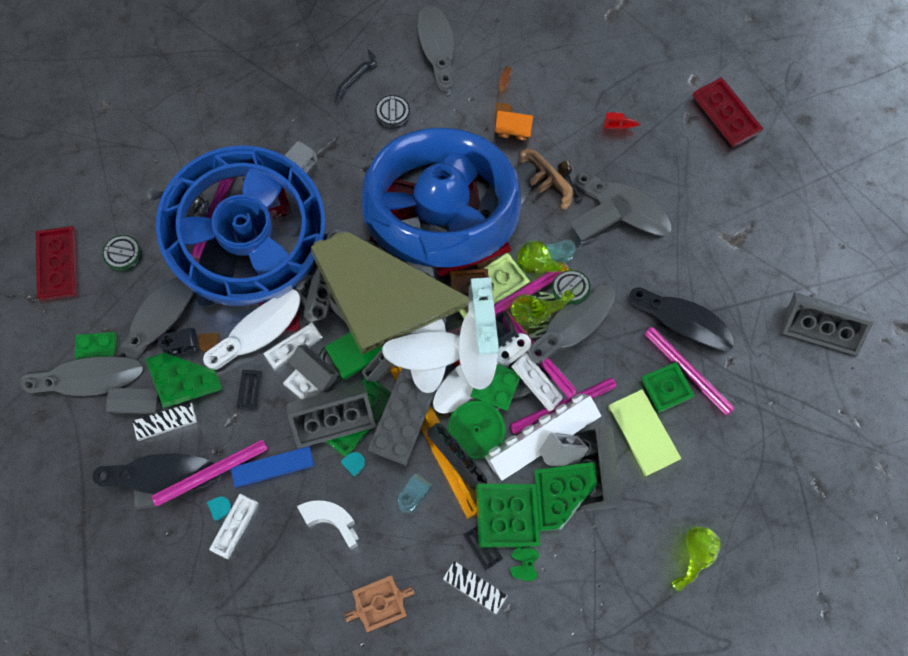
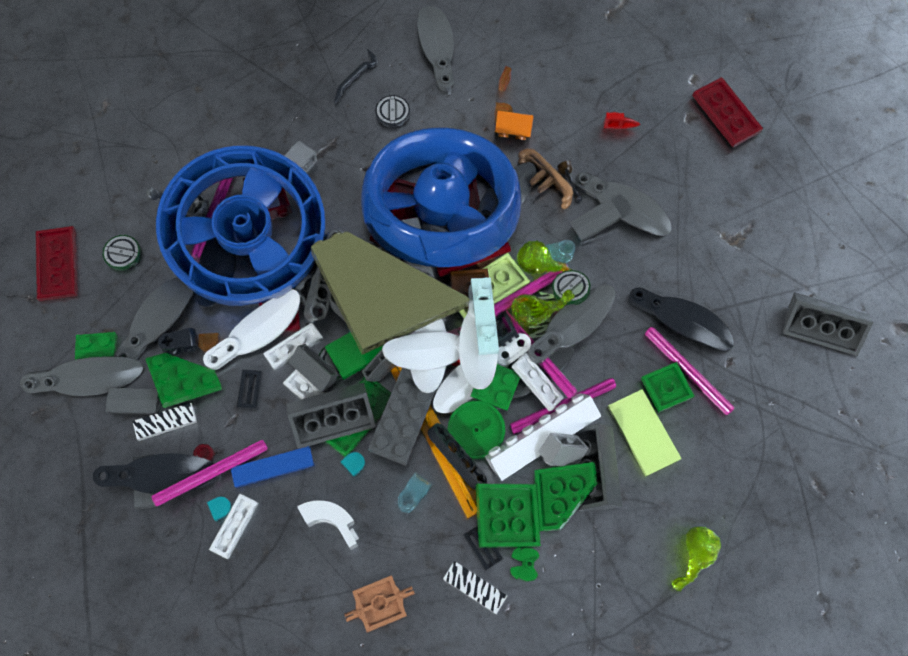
none -> dark red tile [193,444,215,462]

